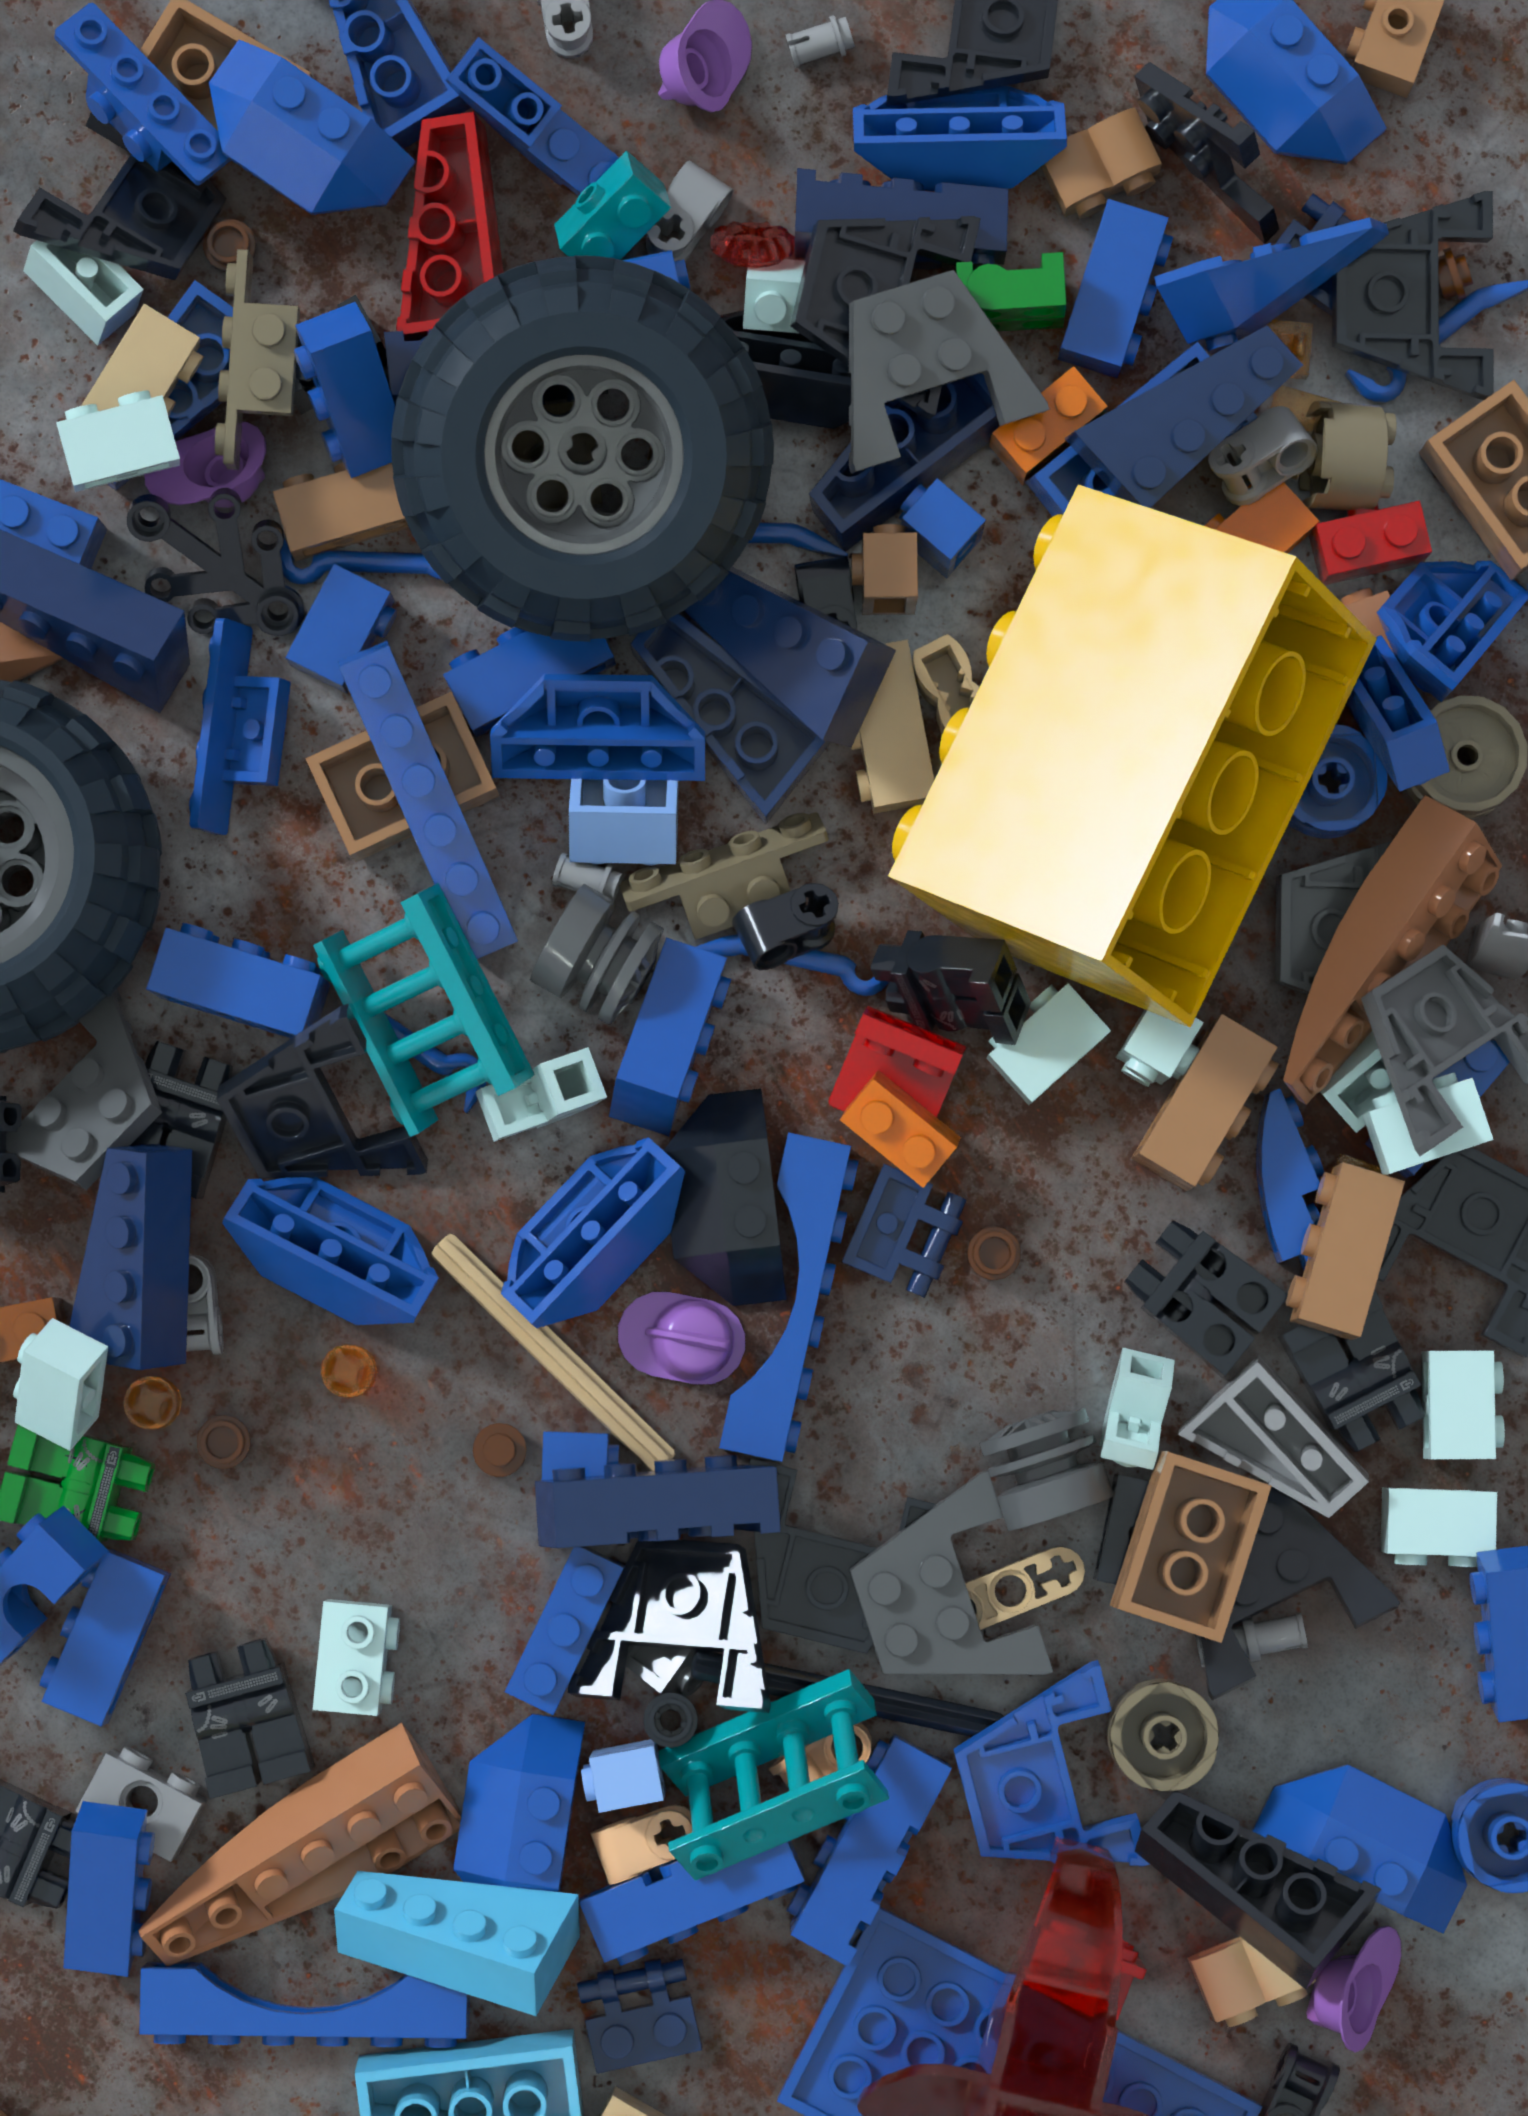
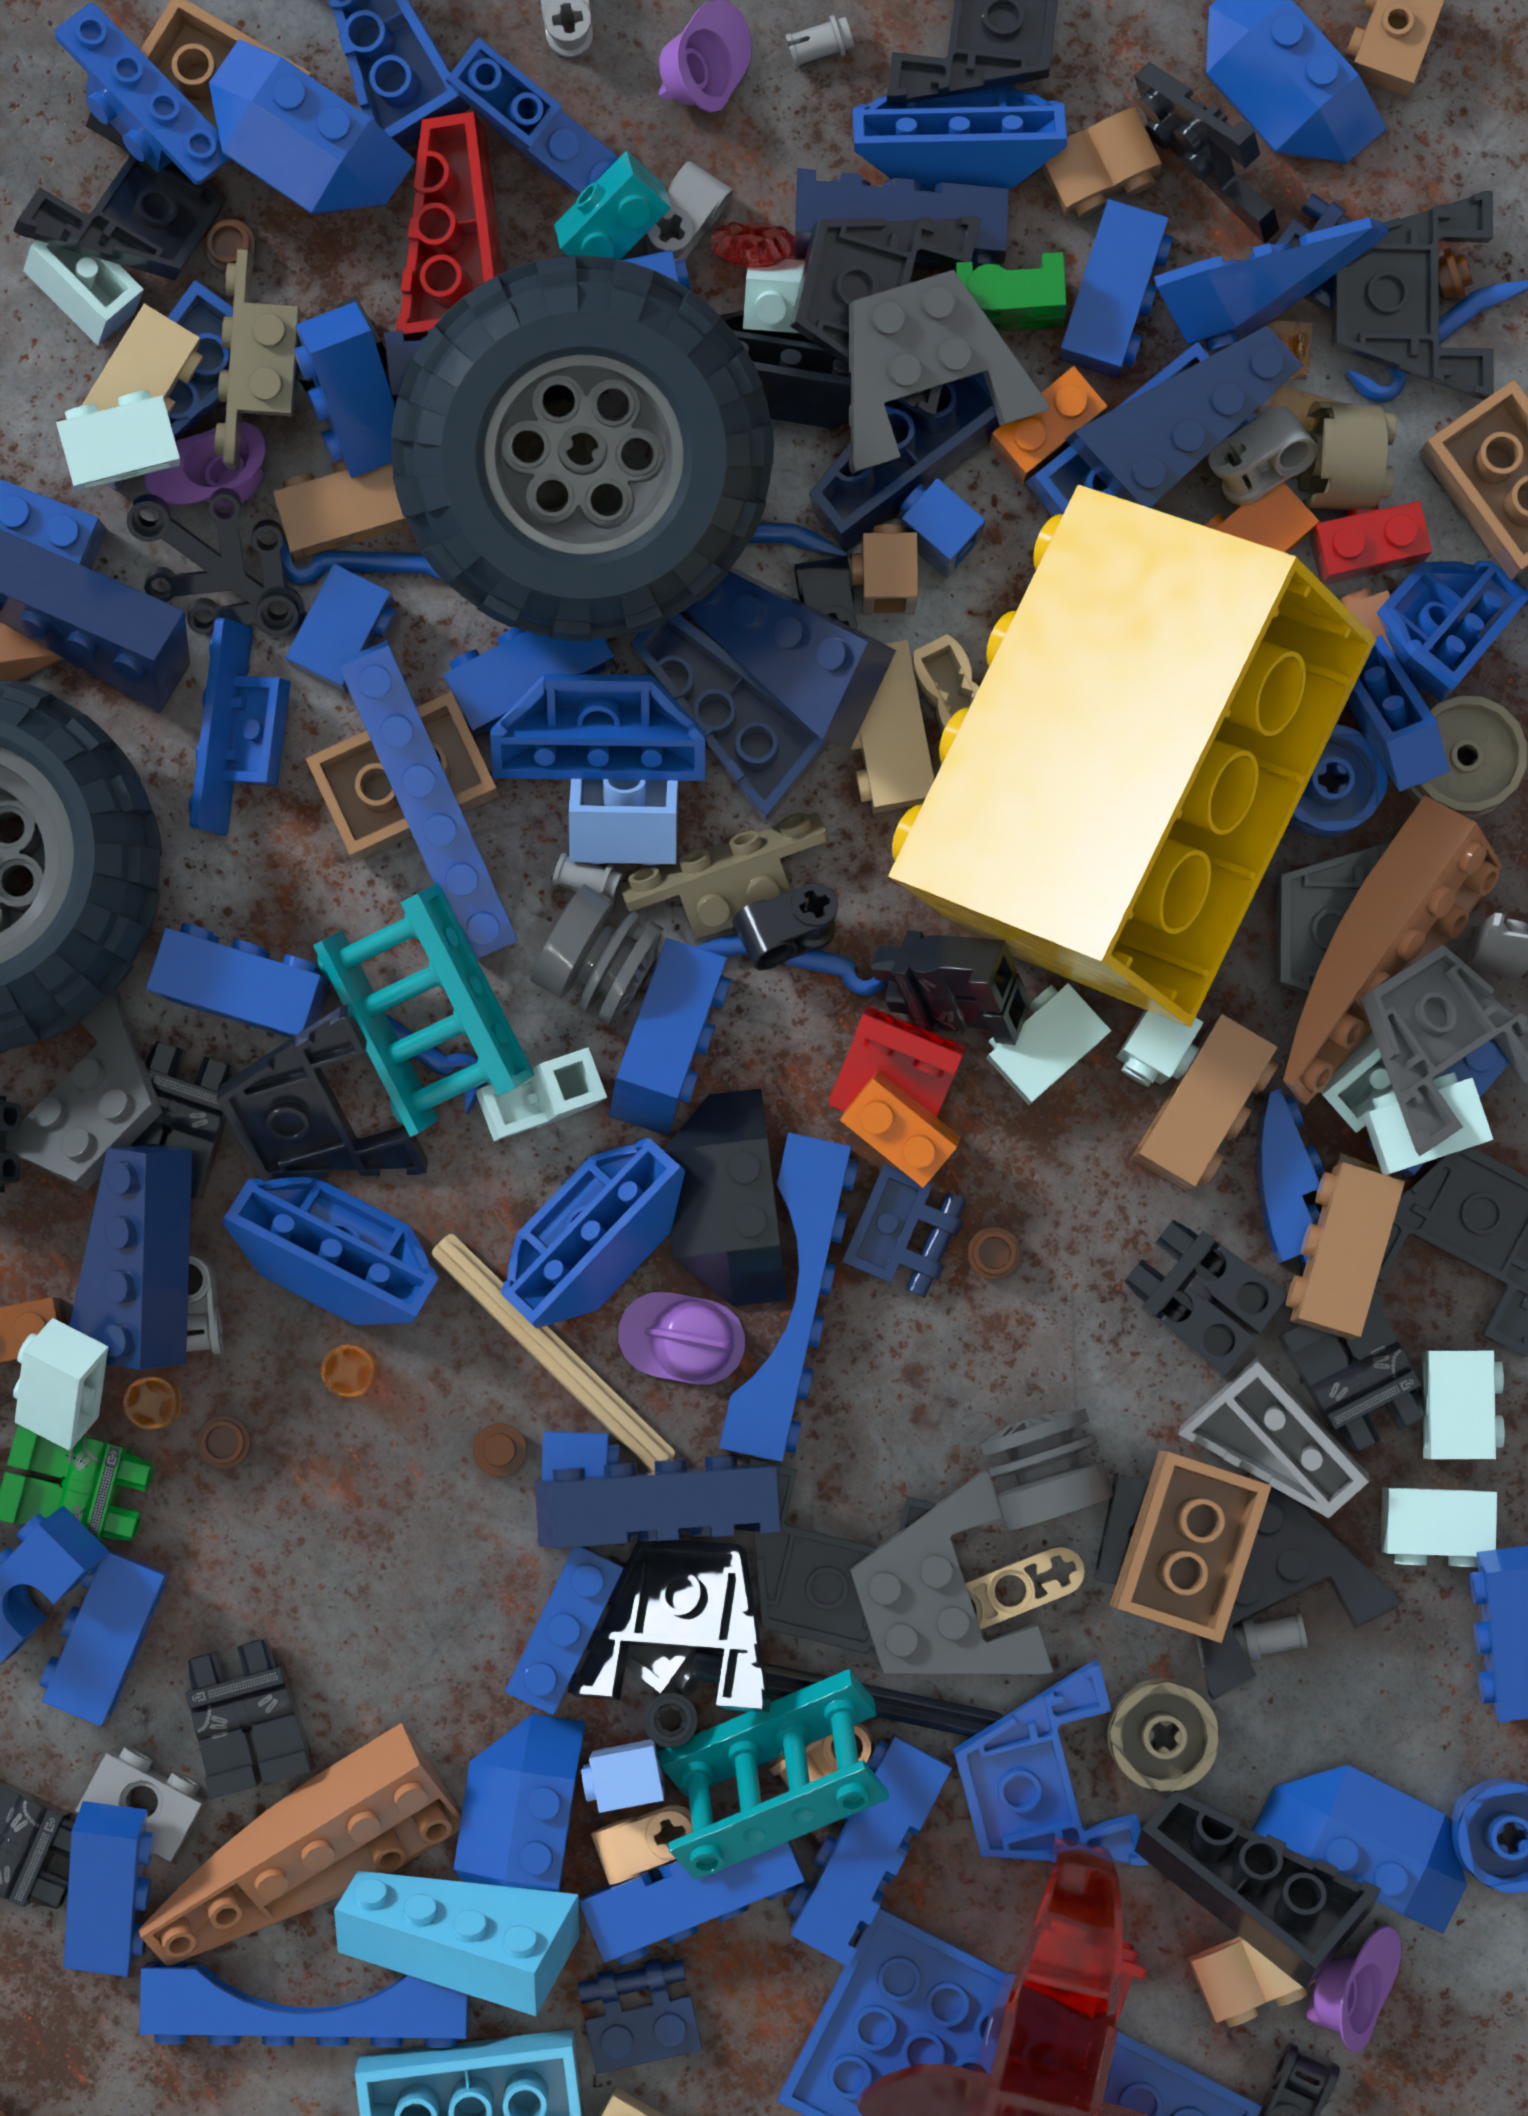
light aqua brick [313,1599,400,1716] -> none
light aqua brick [1099,1348,1175,1470] -> none

